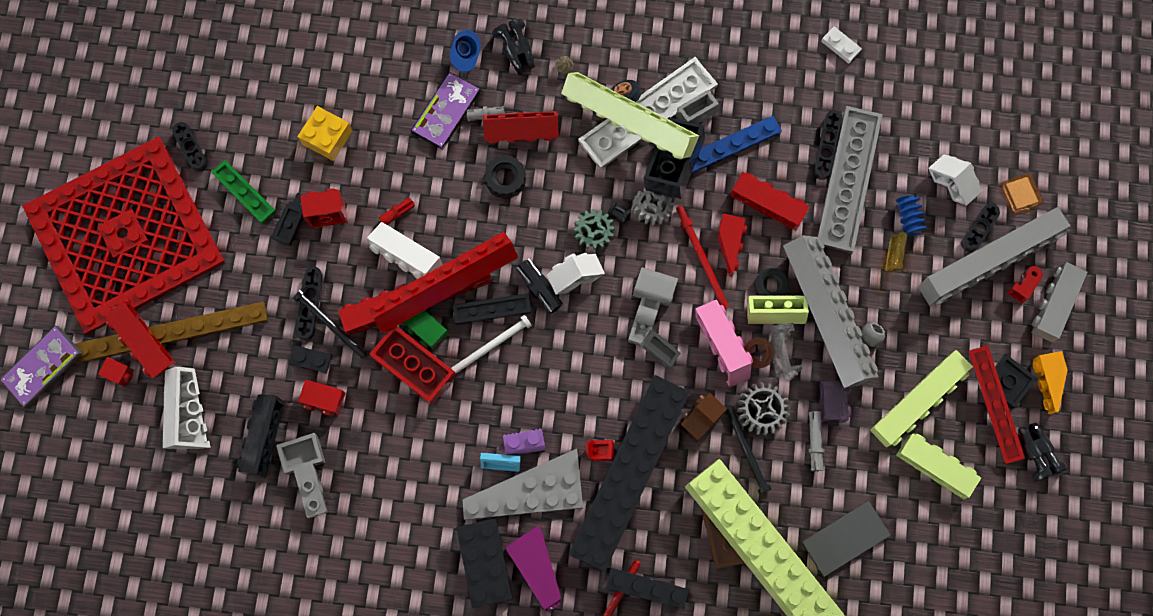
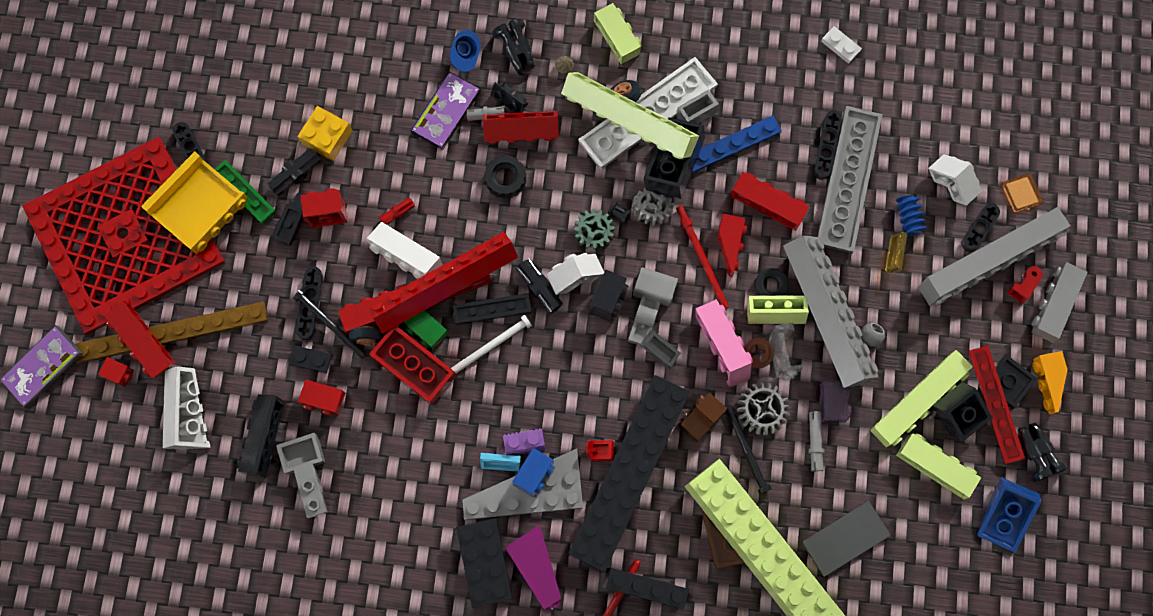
none -> yellow panel [141,151,248,254]
none -> black piece [267,148,321,197]
none -> black wheel [349,326,385,345]
none -> black hinge [491,81,529,113]
none -> blue brick [512,448,555,498]
none -> black brick [590,270,629,322]
none -> yellowish green brick [594,3,642,64]
none -> black brick [932,382,993,442]
none -> blue slope [977,477,1042,553]

